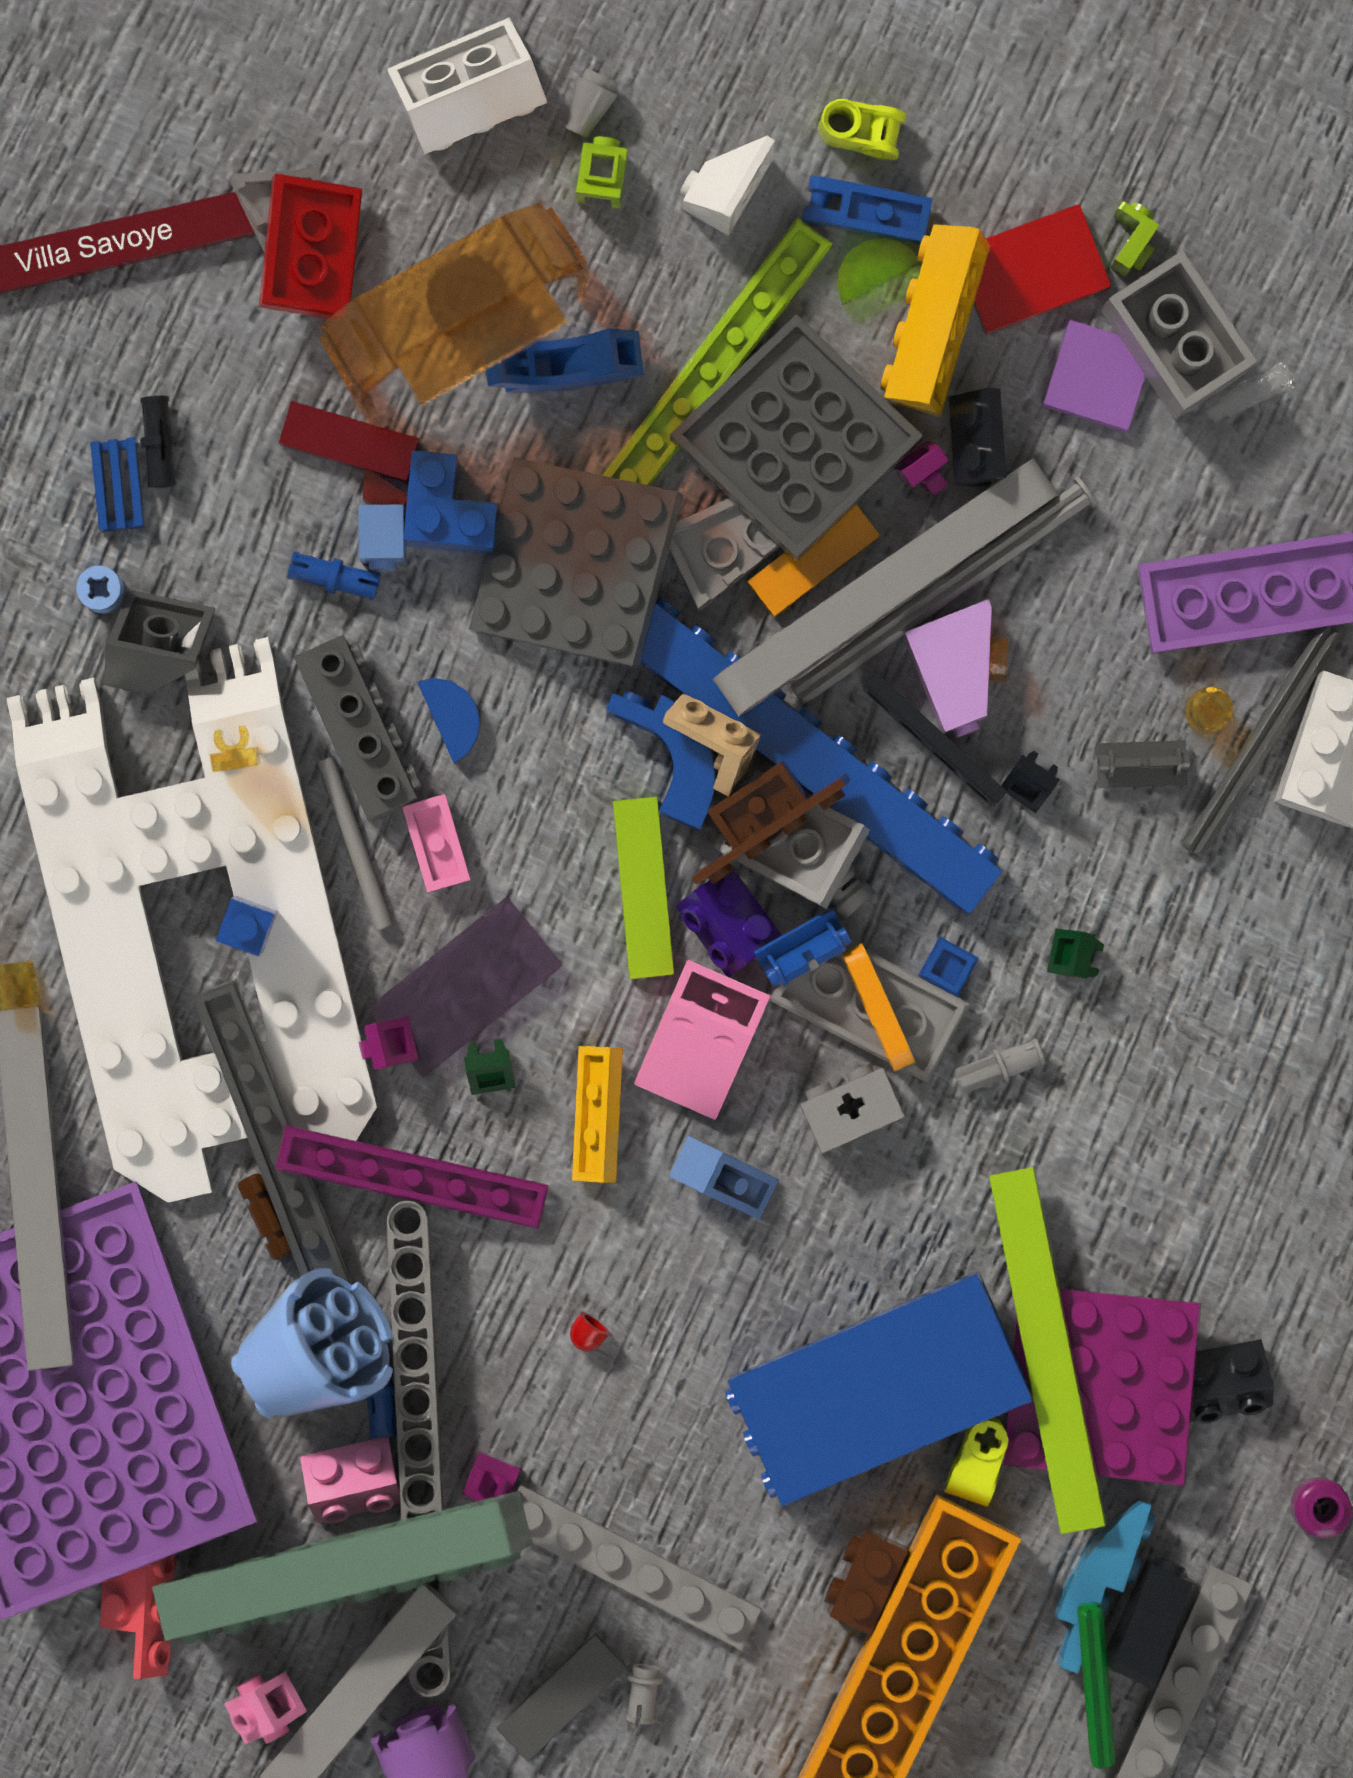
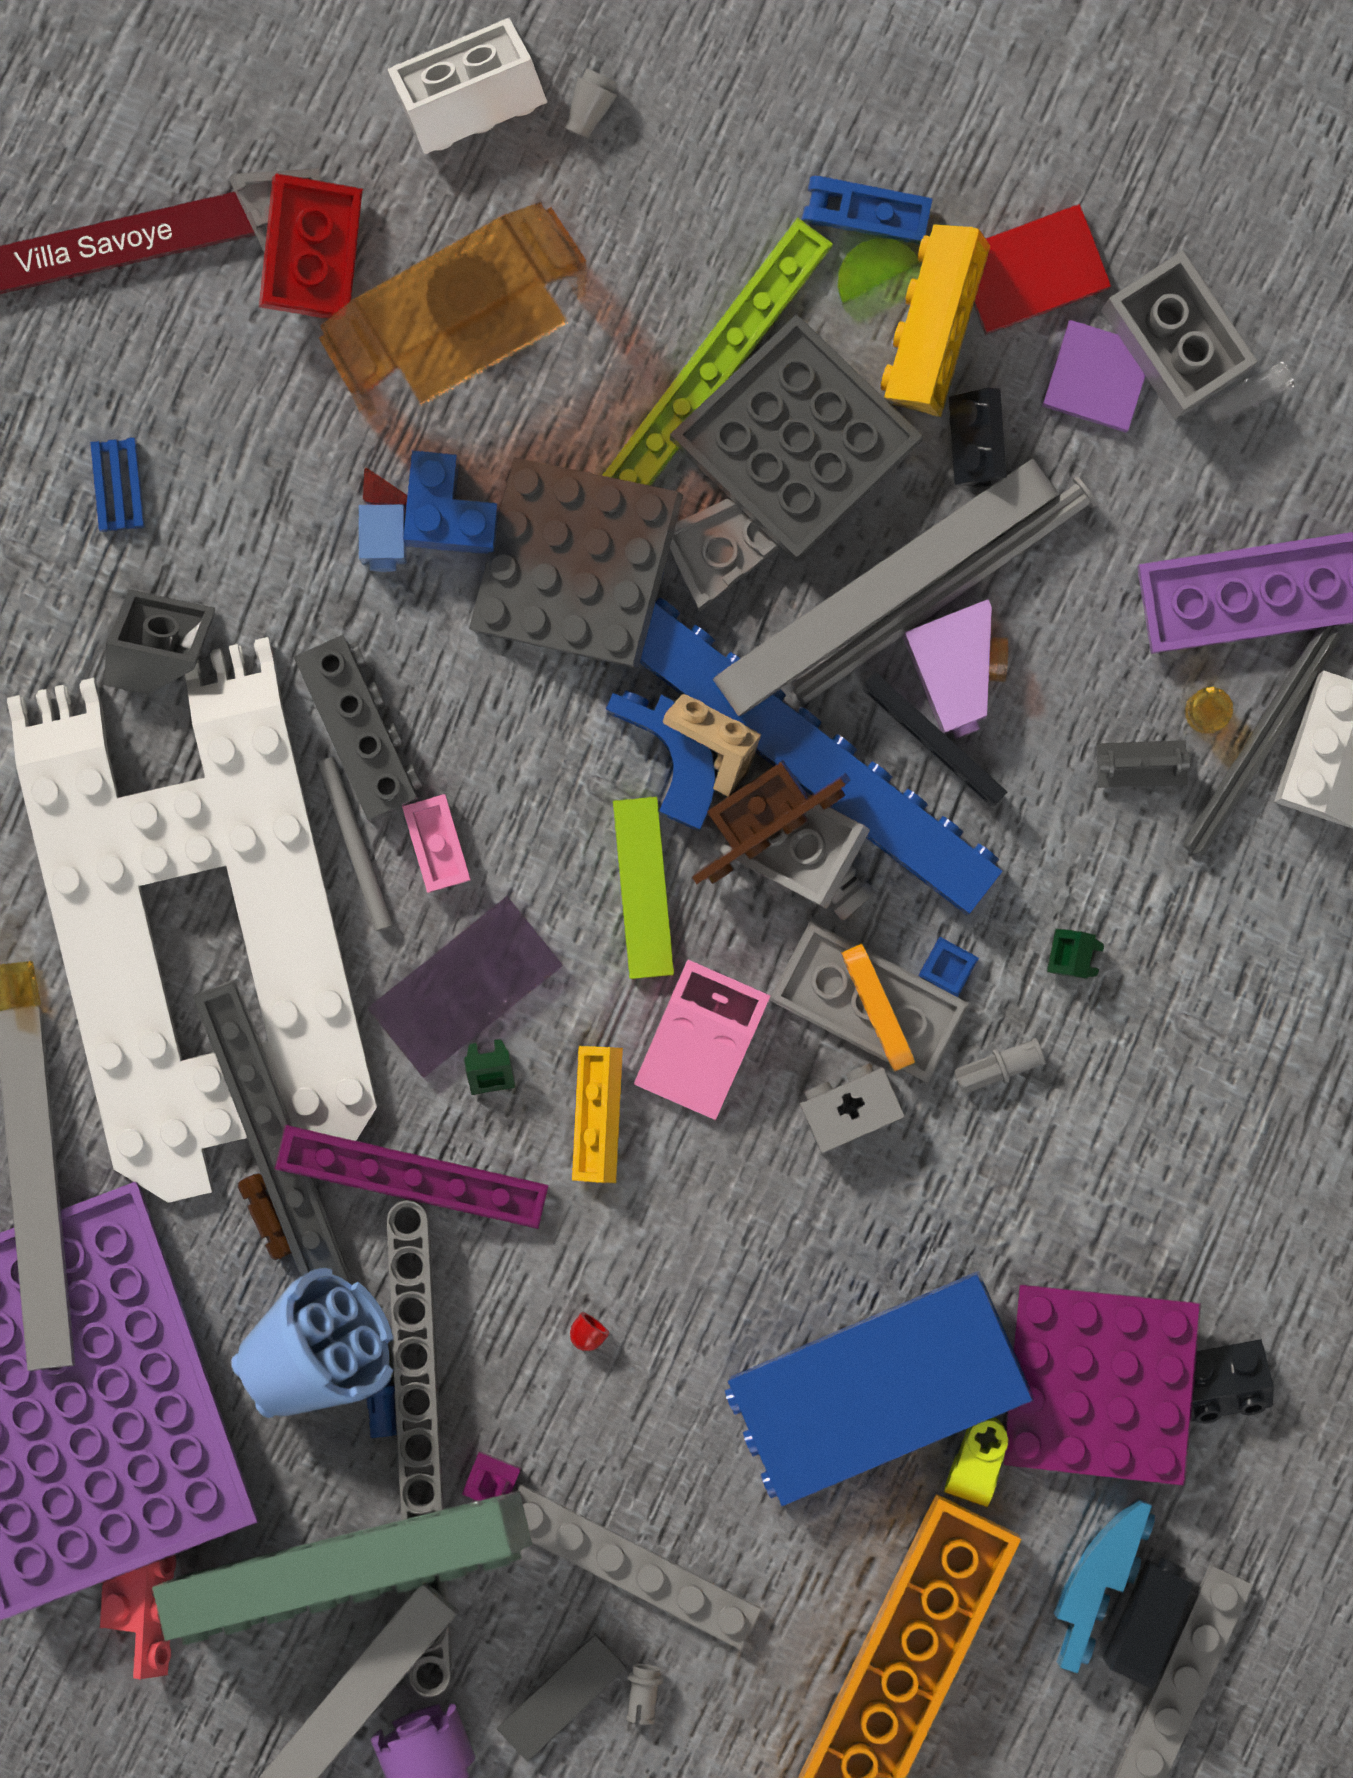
light blue wheel [76,565,125,614] -> none
black pin [140,396,176,488] -> none
clear yellow tile [209,726,261,772] -> none
blue brick [216,896,278,957] -> none
bright pink brick [224,1671,307,1744] -> none
dark red tile [278,401,420,483] -> none
blue pin [287,551,381,601] -> none
bright pink bracket [300,1437,400,1523] -> none
magenta tile [358,1016,419,1070] -> none
blue tile [417,678,481,764] -> none
blue arch [482,328,644,393] -> none
lime window [575,137,628,209] -> none
medium blue slope [669,1136,779,1220] -> none
dark purple bracket [676,870,782,977] -> none
white slope [680,136,775,236] -> none
light orange tile [747,504,881,618] -> none
blue hinge [754,908,852,987] -> none
neon yellow piece [818,99,907,160] -> none
reddish brown brick [824,1527,908,1635] -> none
magenta tile [894,441,949,496] -> none
lime tile [989,1167,1107,1534] -> none
black tile [1001,751,1060,813] -> none
green axle [1077,1602,1116,1769] -> none
lime bracket [1111,201,1160,278] -> none
magenta head [1290,1477,1353,1538] -> none

